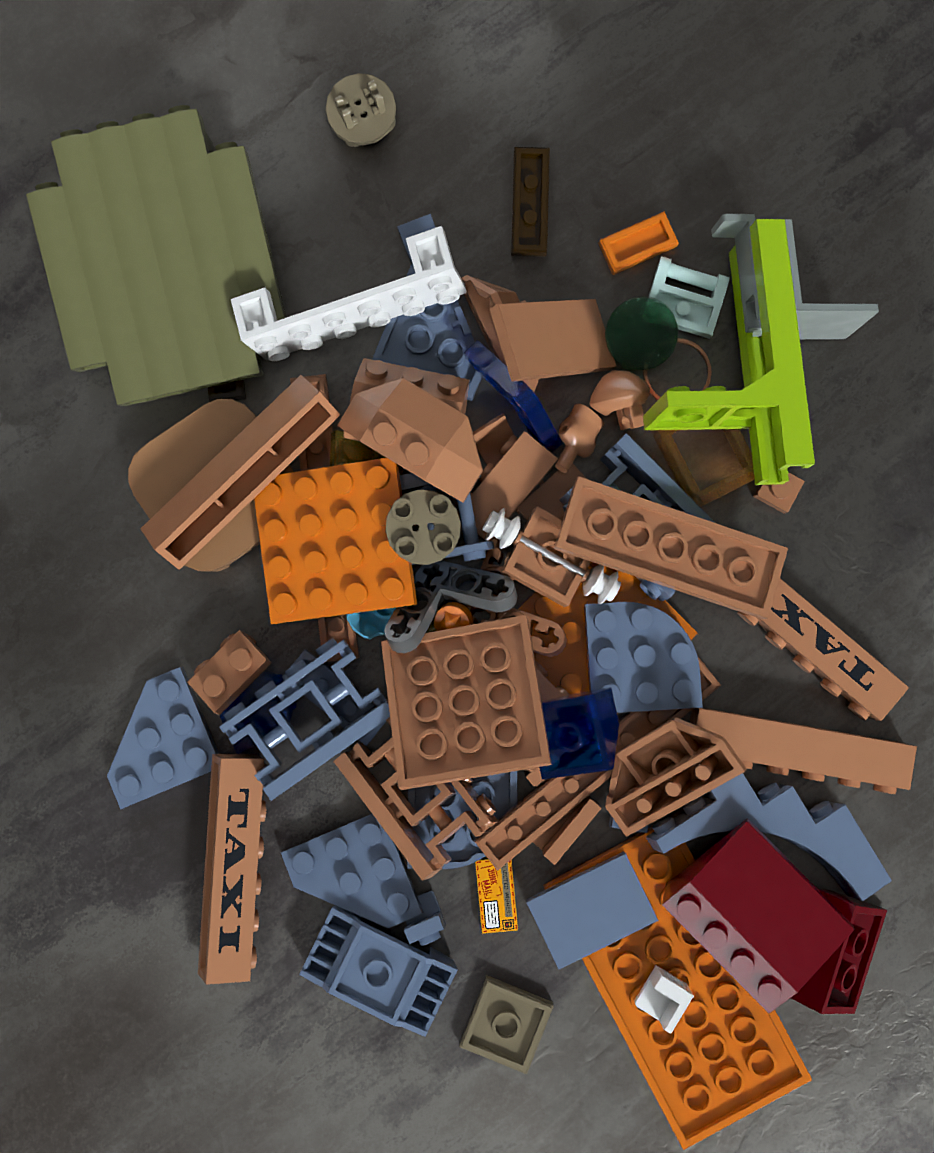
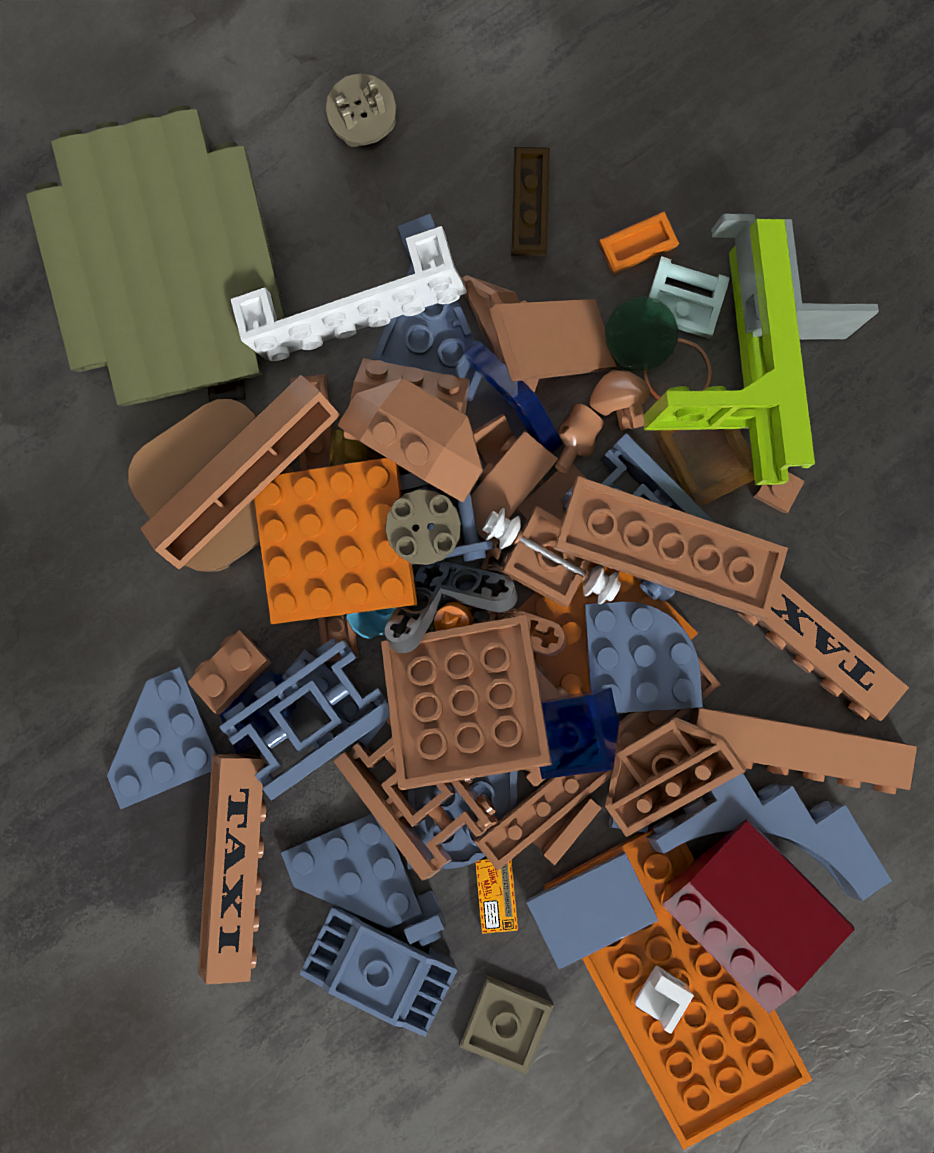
dark red slope [791,889,887,1014] -> none

